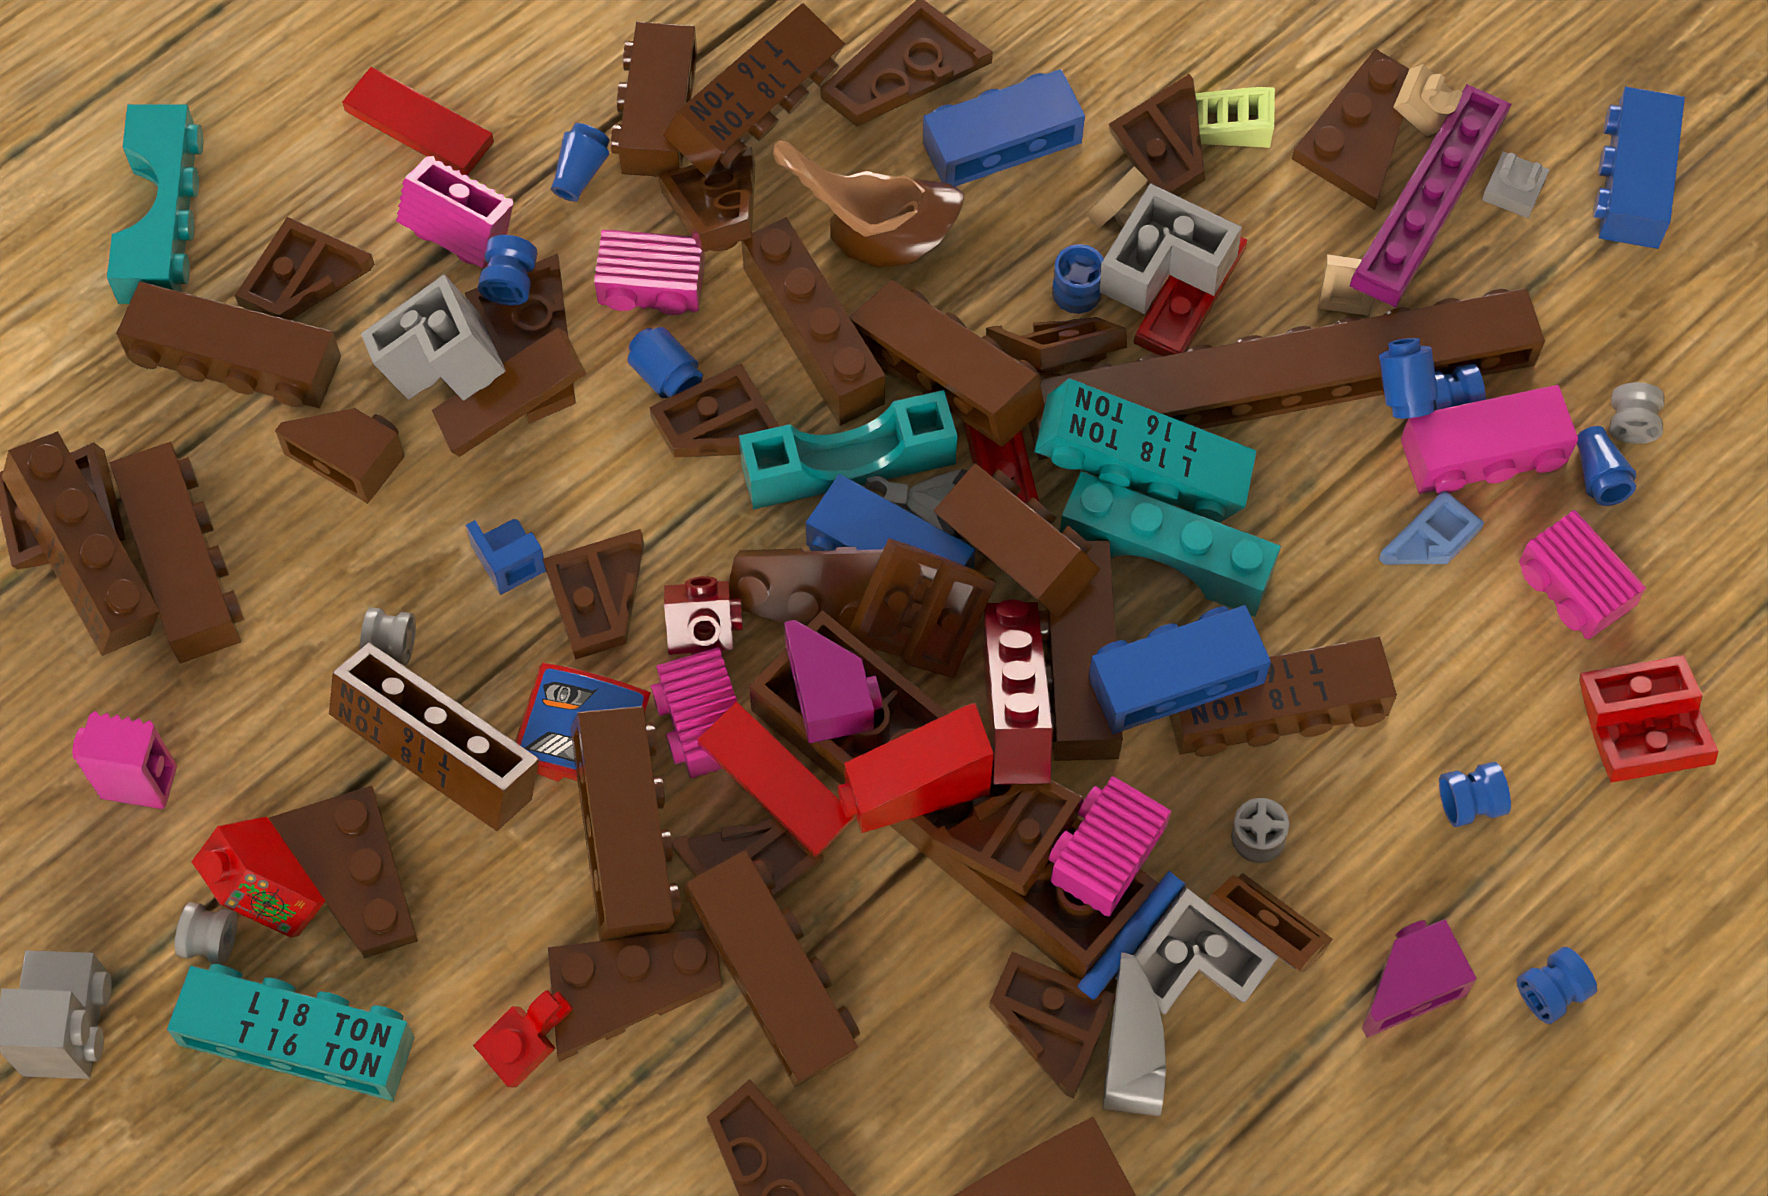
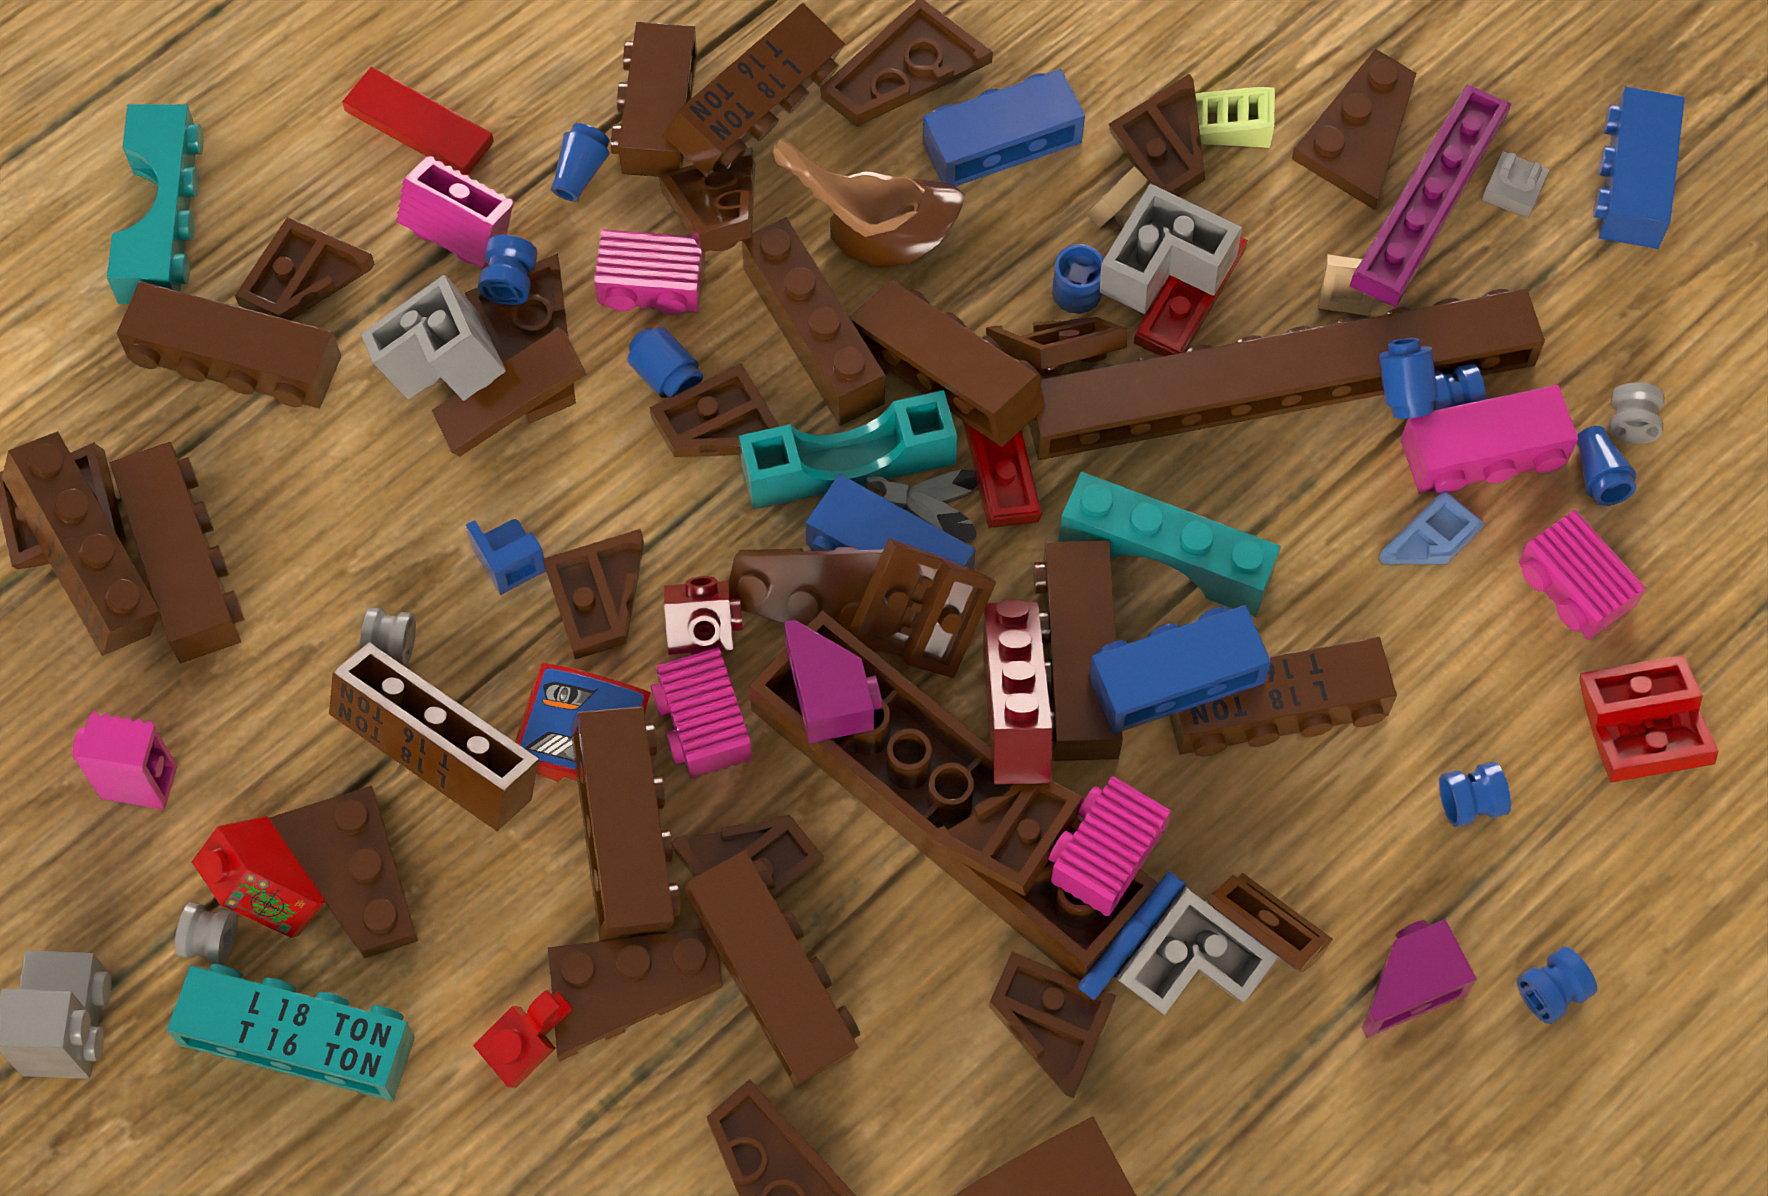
reddish brown slope [275,408,405,504] -> none
red tile [697,701,855,858] -> none
red slope [837,703,994,833] -> none
reddish brown brick [933,463,1101,618] -> none
teal brick [1034,378,1257,522] -> none
light grey piece [1103,952,1166,1116] -> none
light grey wheel [1231,798,1289,863] -> none
tan tile [1393,64,1462,137] -> none

